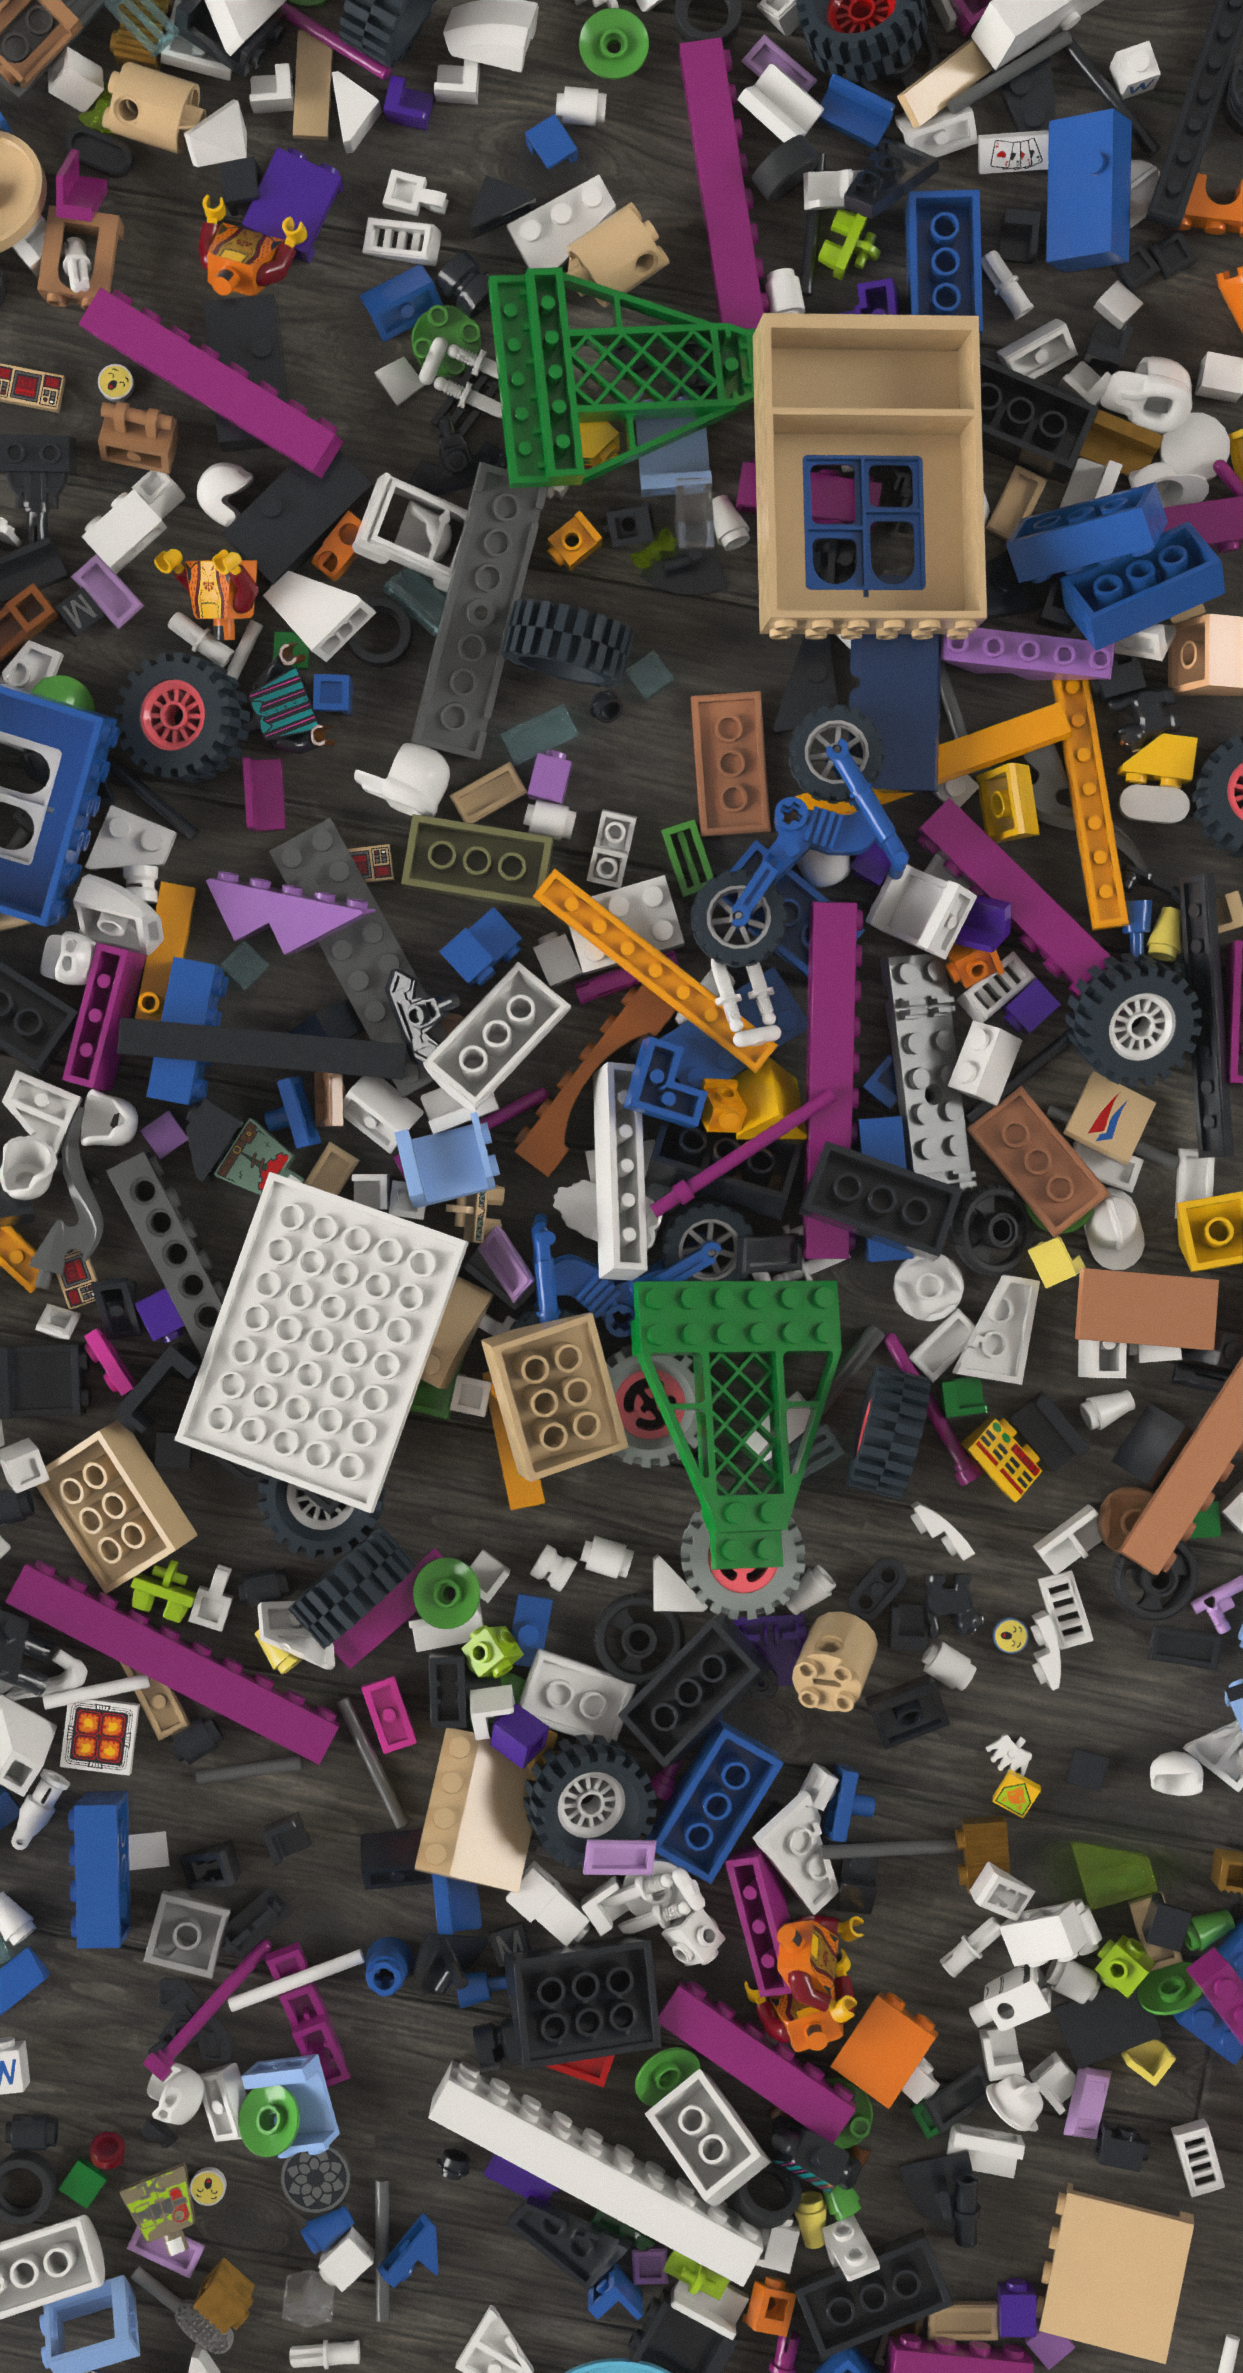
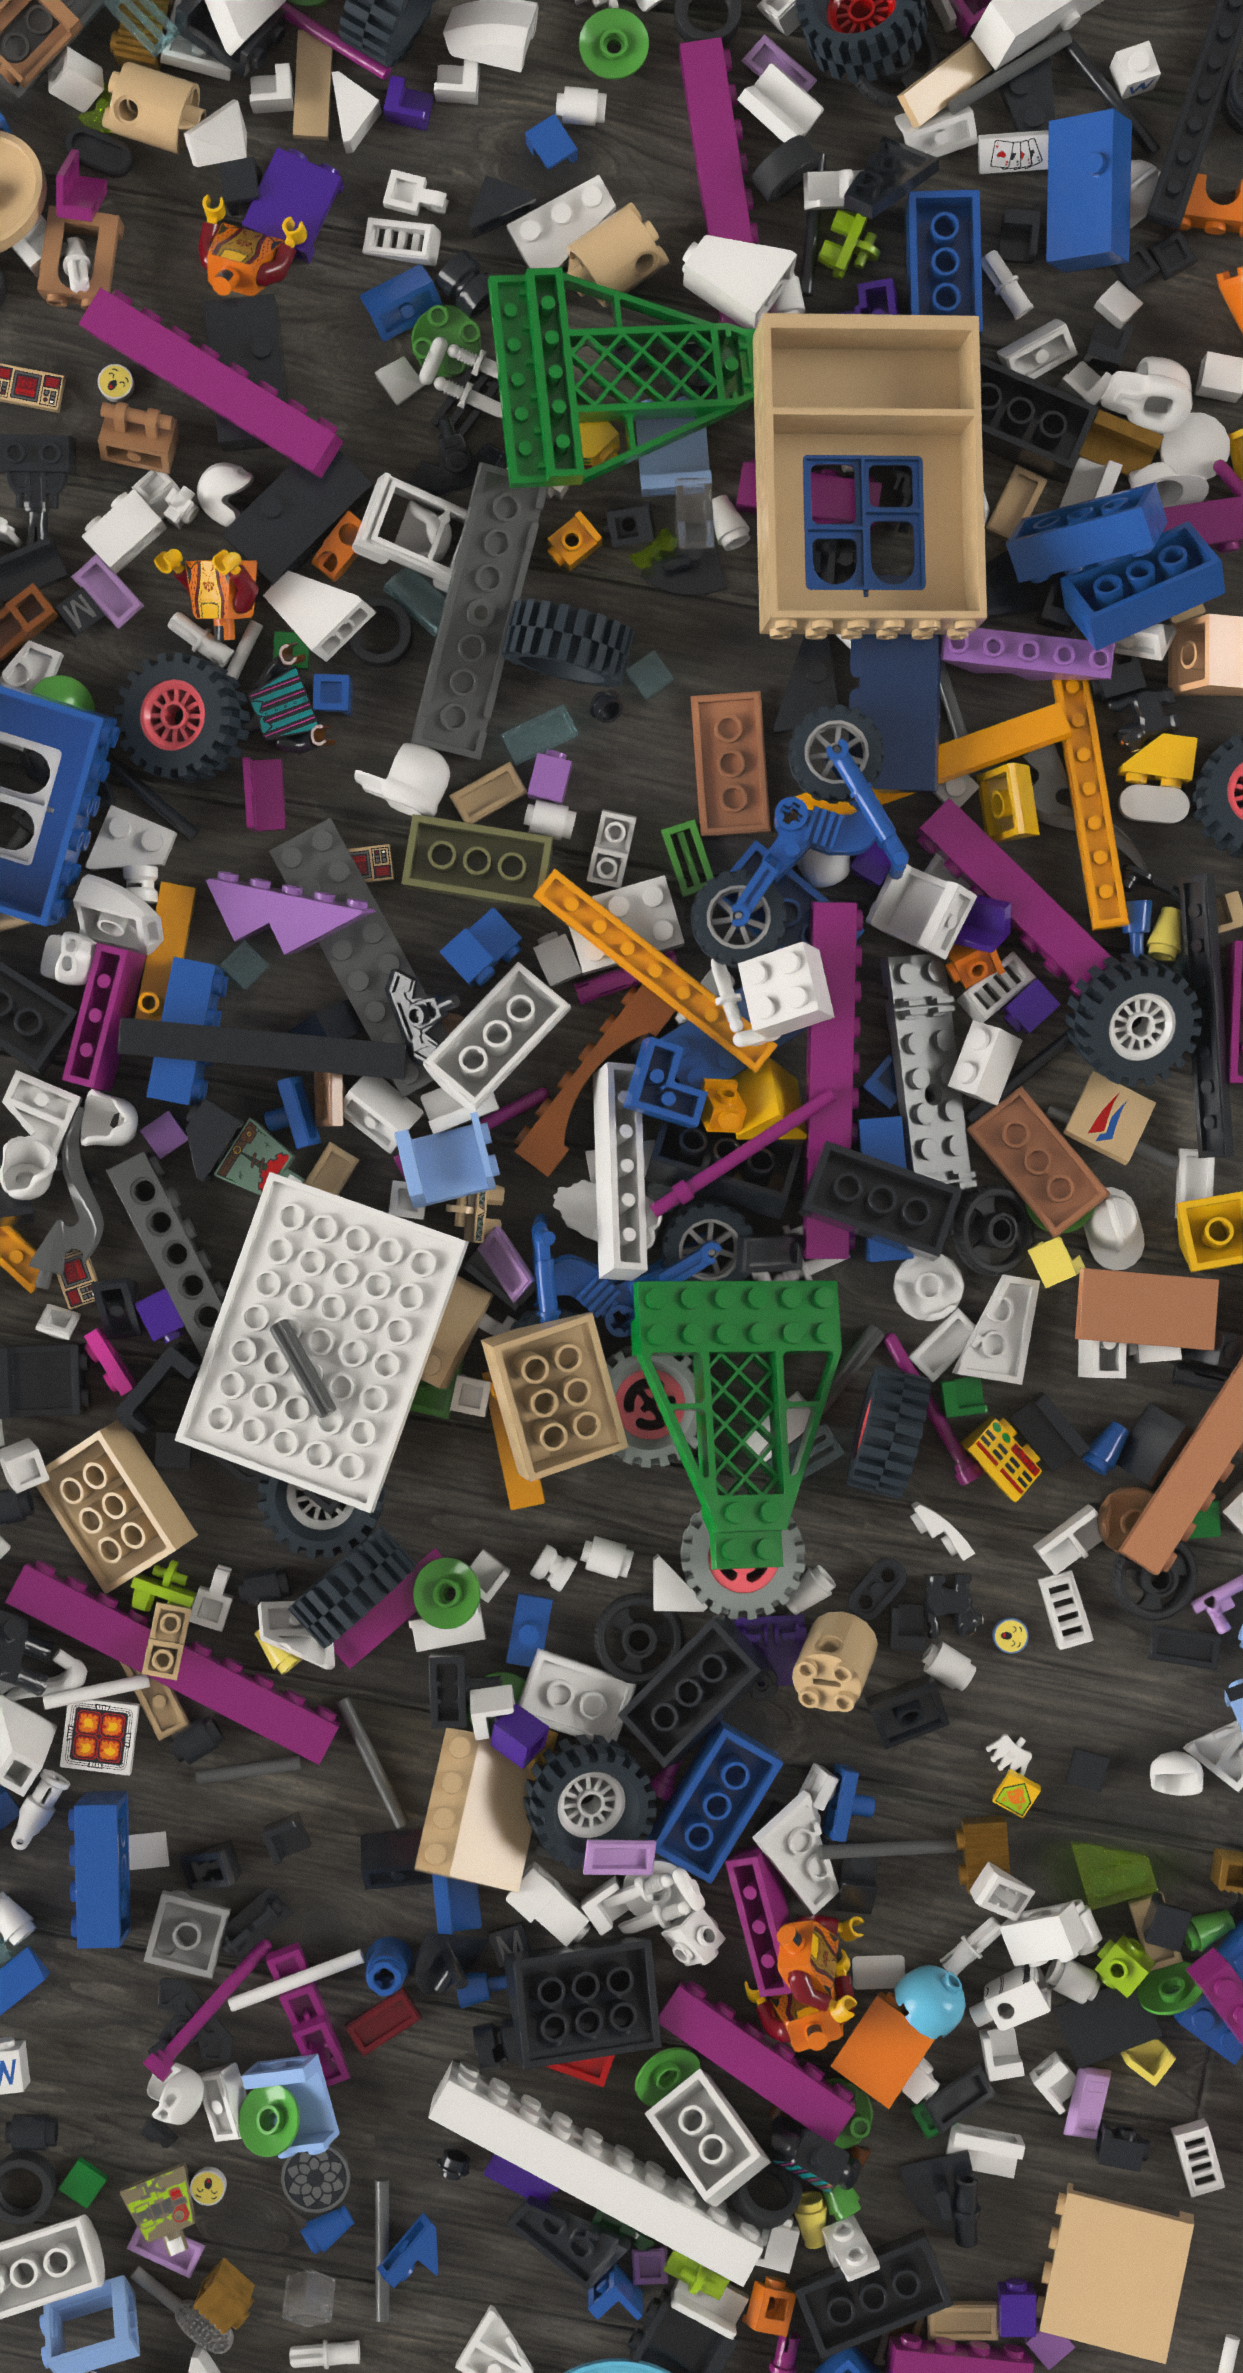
dark red tile [90,2131,126,2170] -> none
white brick [318,2226,375,2292] -> none
white panel [352,1174,390,1210] -> none
dark pink plate [361,1675,418,1754] -> none
lime brick [461,1625,524,1678] -> none
blue panel [817,74,896,151] -> none
white piece [986,2074,1043,2132] -> none
white slope [1030,1610,1061,1690] -> none
white tile [1072,1140,1144,1193] -> none
white cone [1080,1390,1135,1430] -> none
none -> tan slope [142,1602,192,1680]
none -> white plate [163,486,199,530]
none -> dark grey axle [270,1320,336,1418]
none -> dark red tile [344,1986,422,2057]
none -> white slope [682,235,797,329]
none -> white brick [738,941,835,1039]
none -> white sticker [852,1955,905,1990]
none -> medium azure cylinder [894,1965,966,2039]
none -> blue cone [1082,1421,1130,1476]

